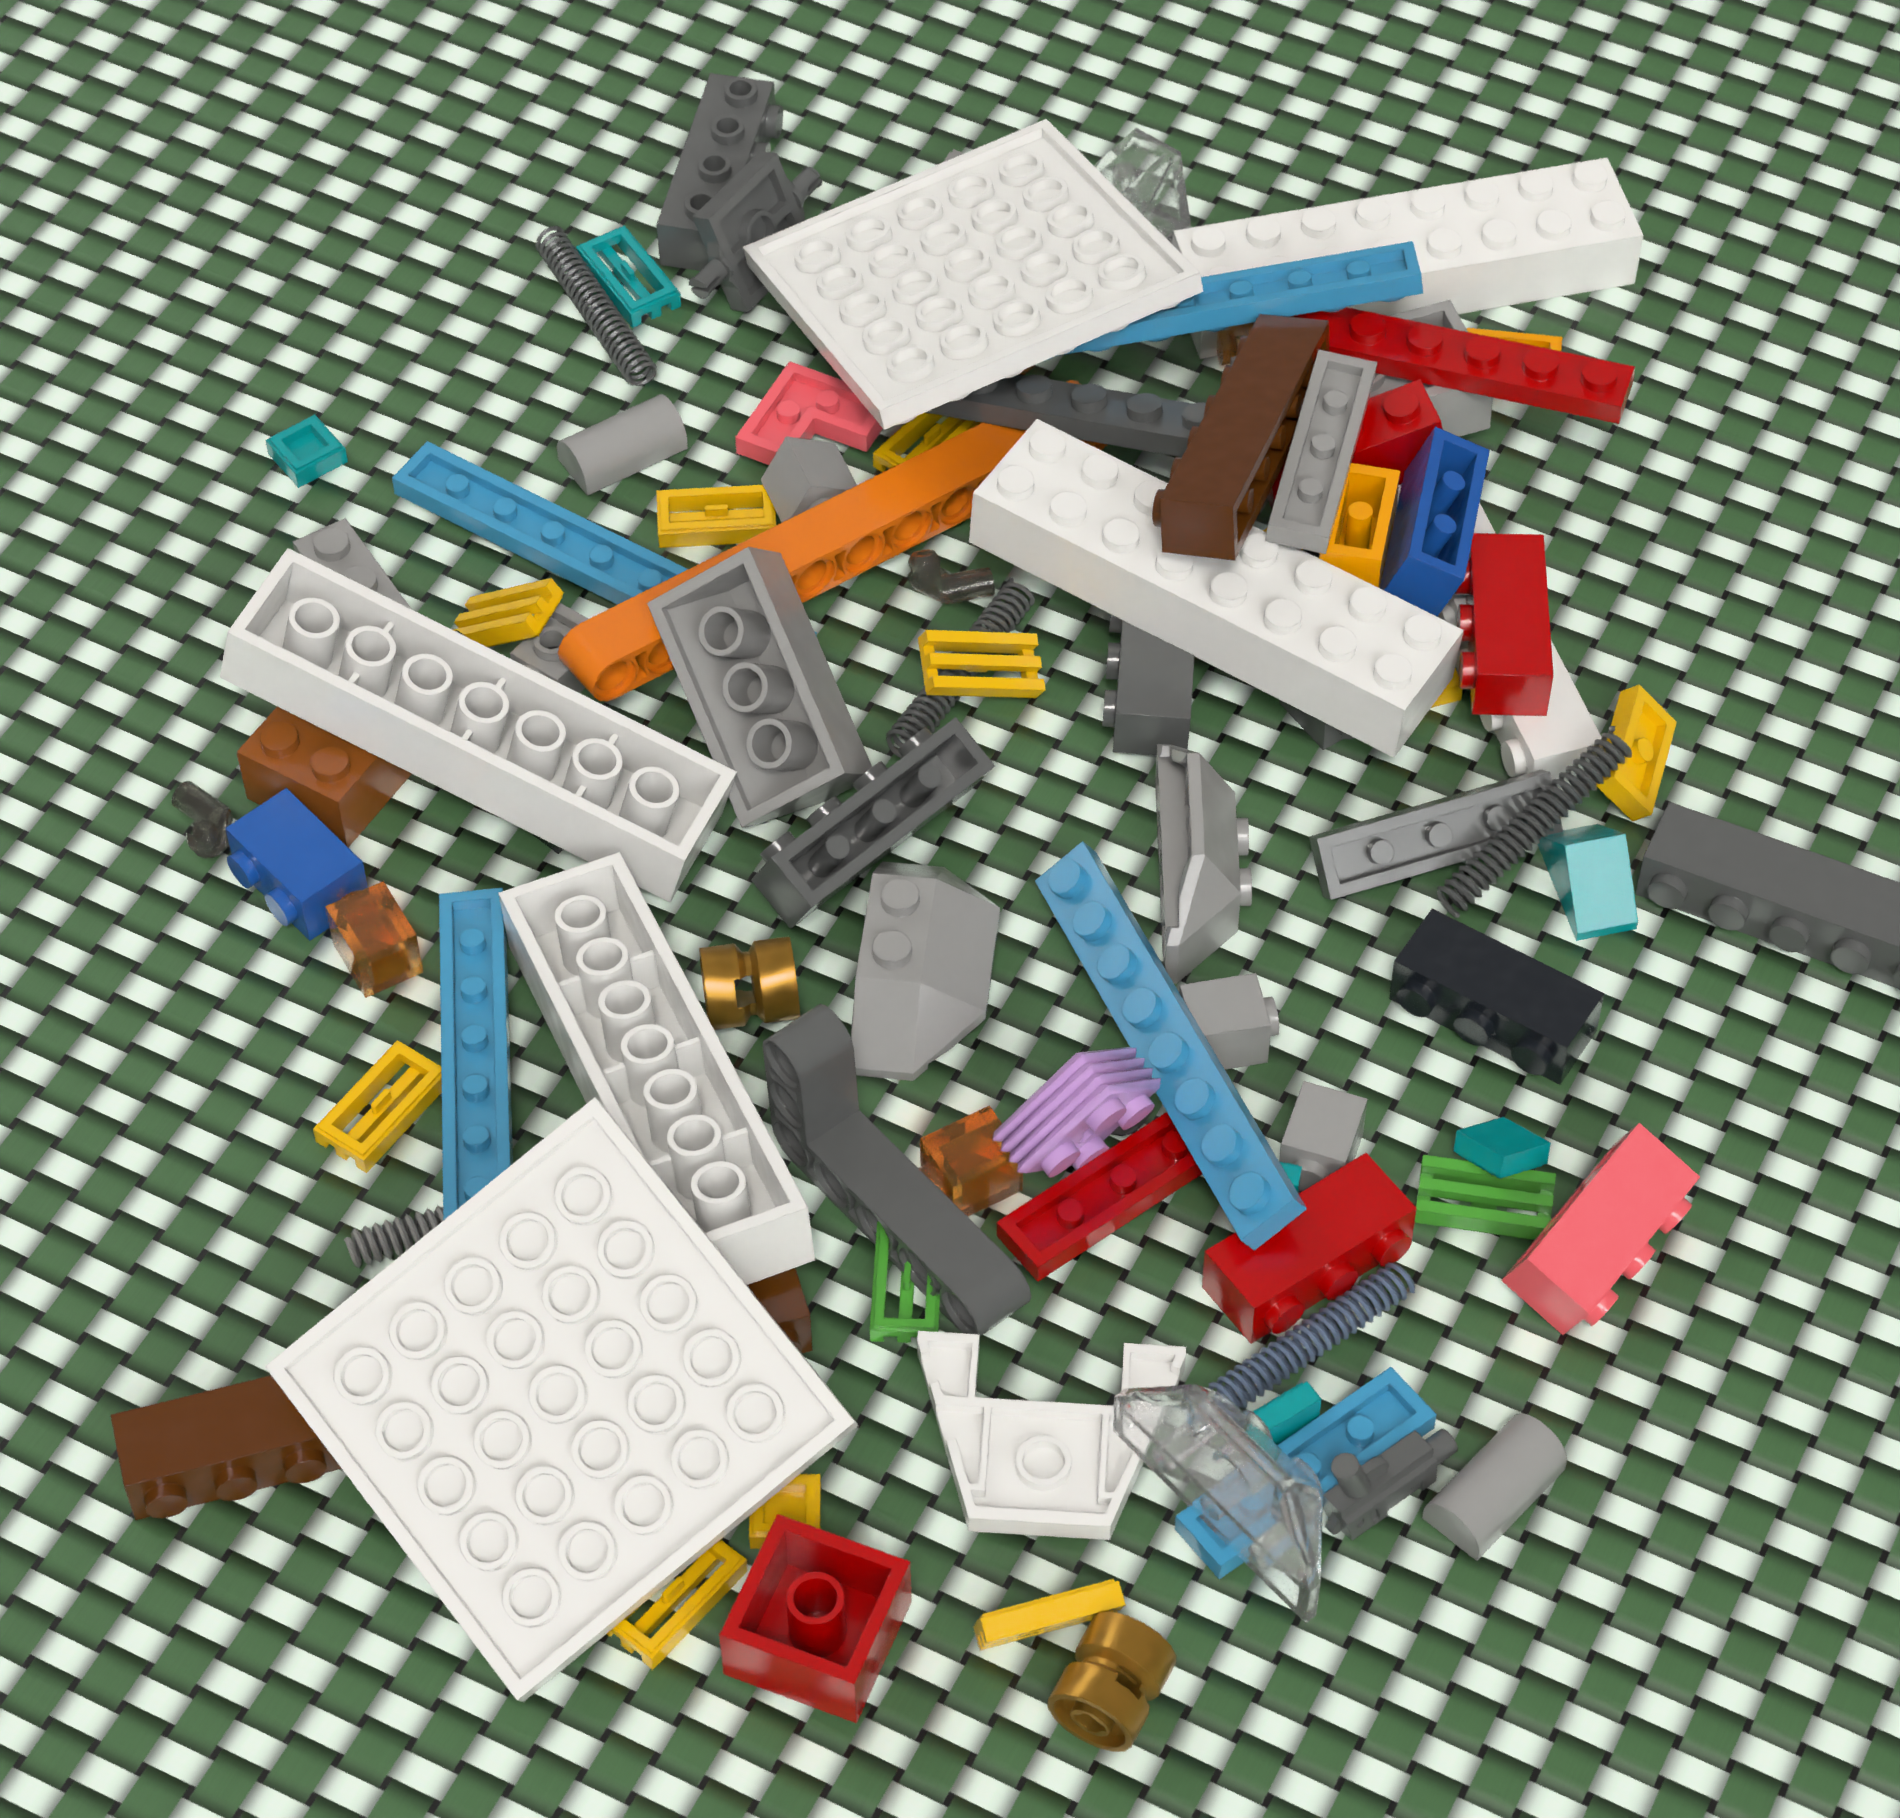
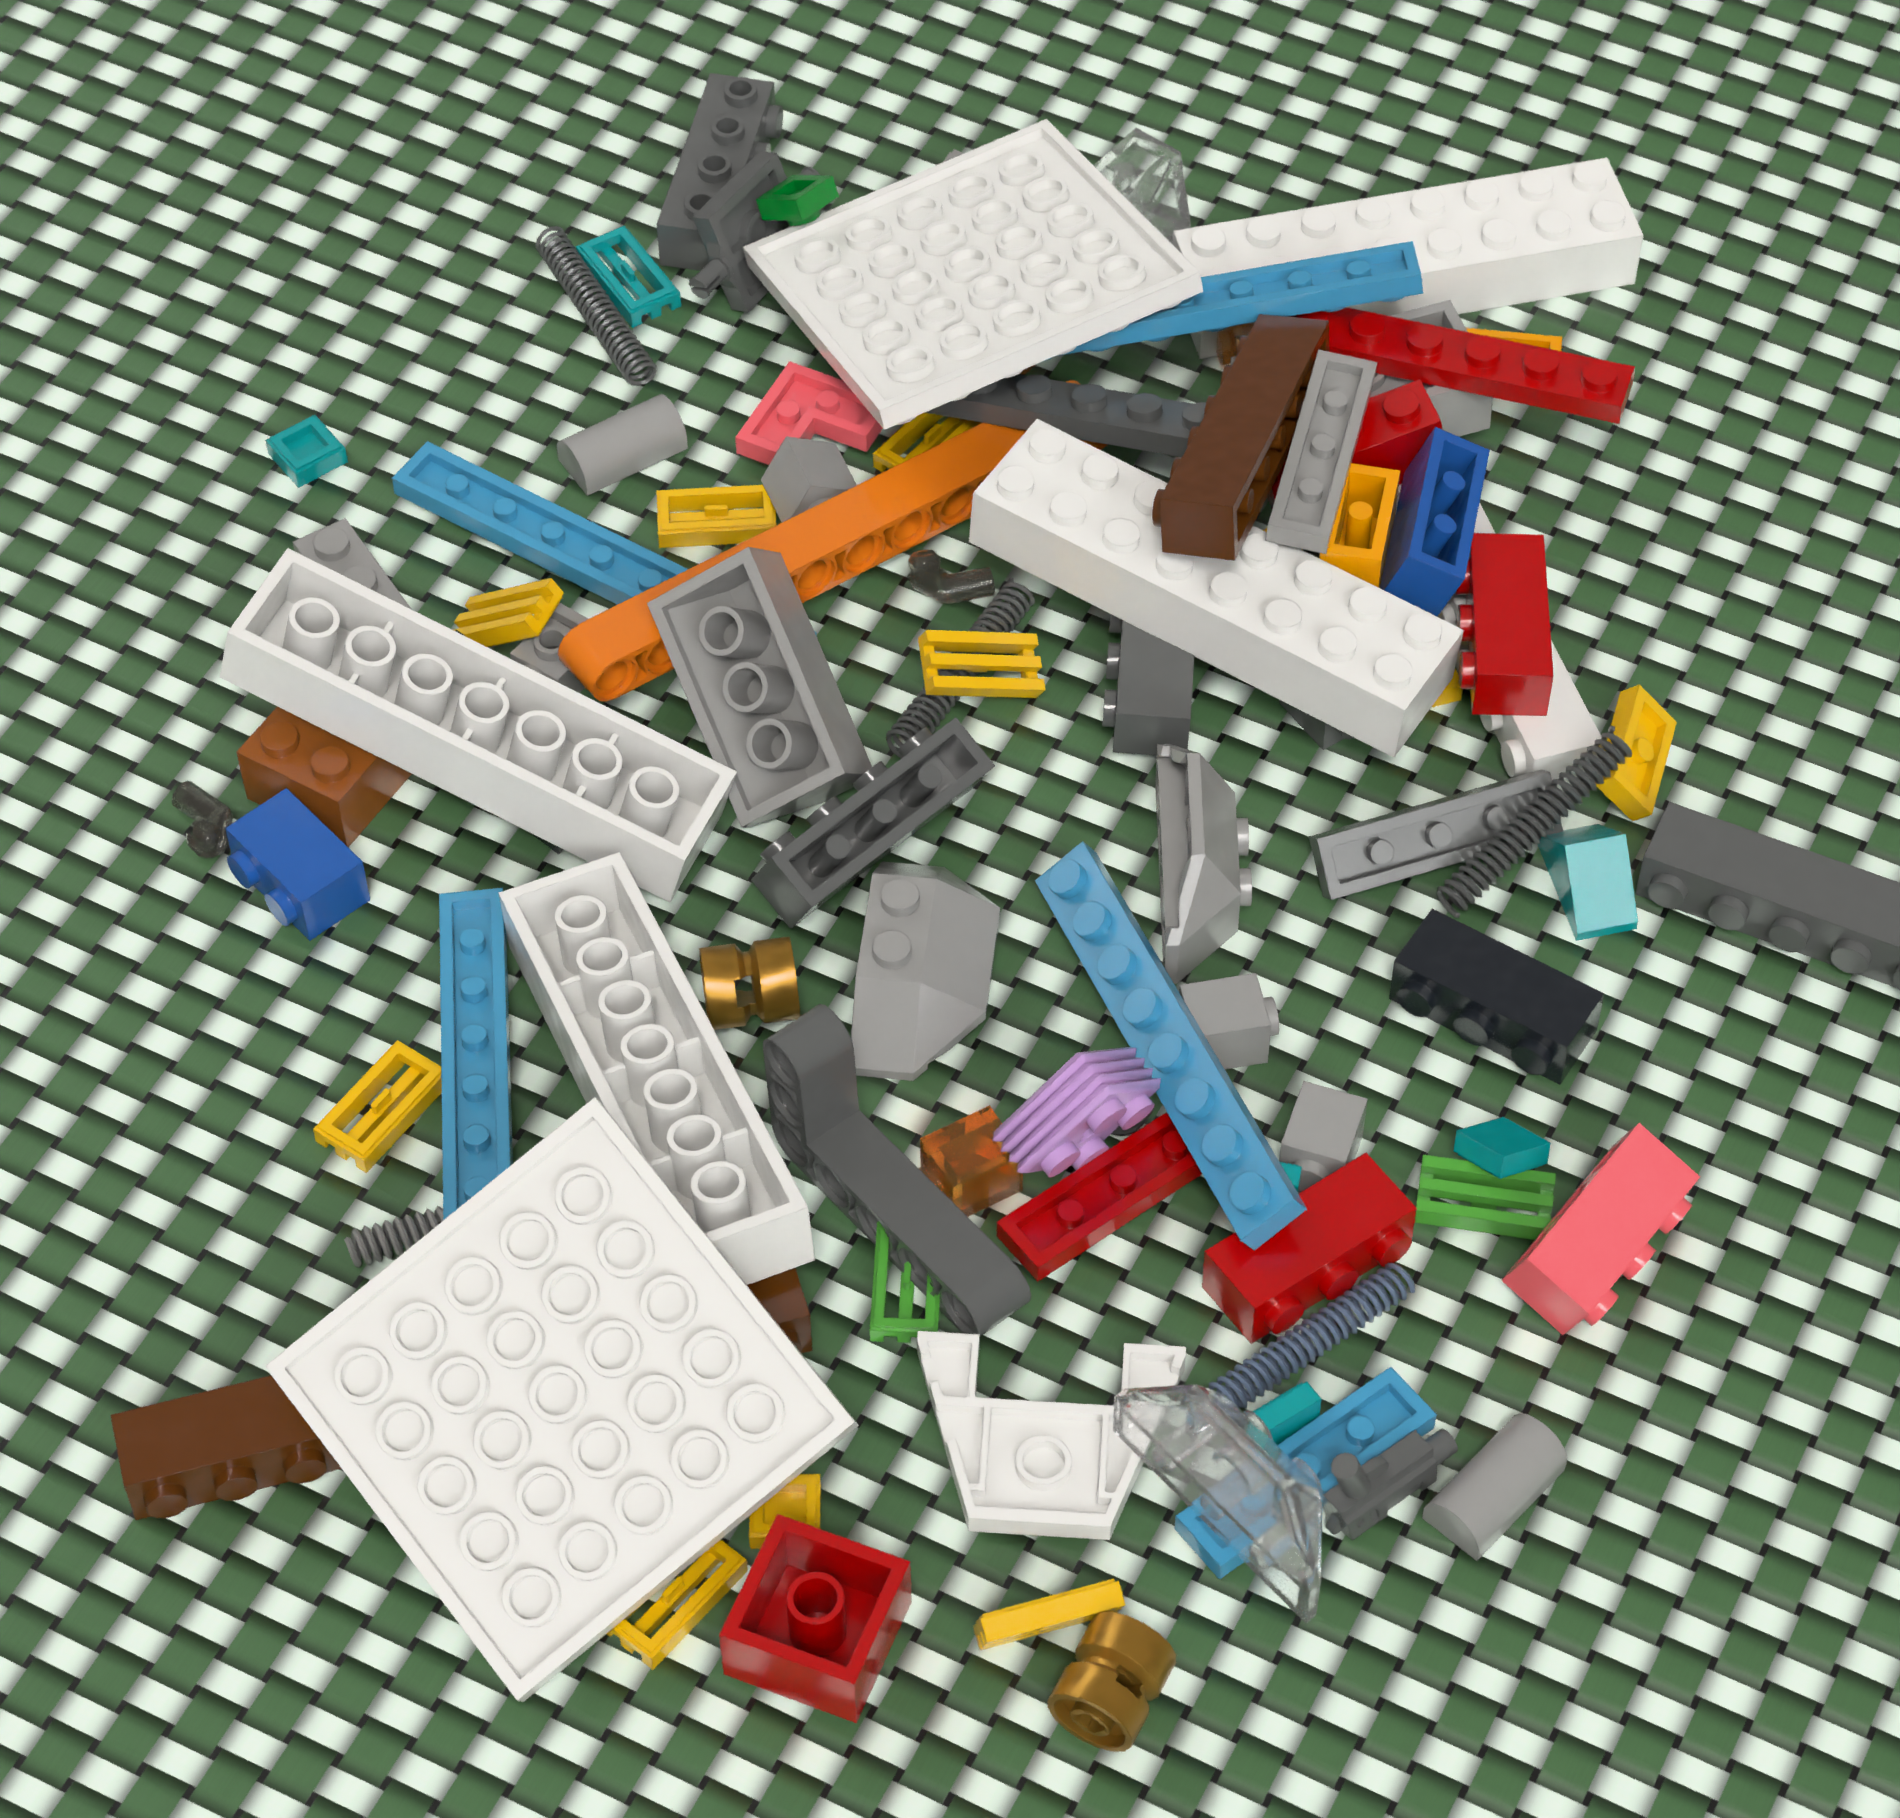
clear orange brick [325,881,423,998] -> none
none -> green plate [756,175,839,226]

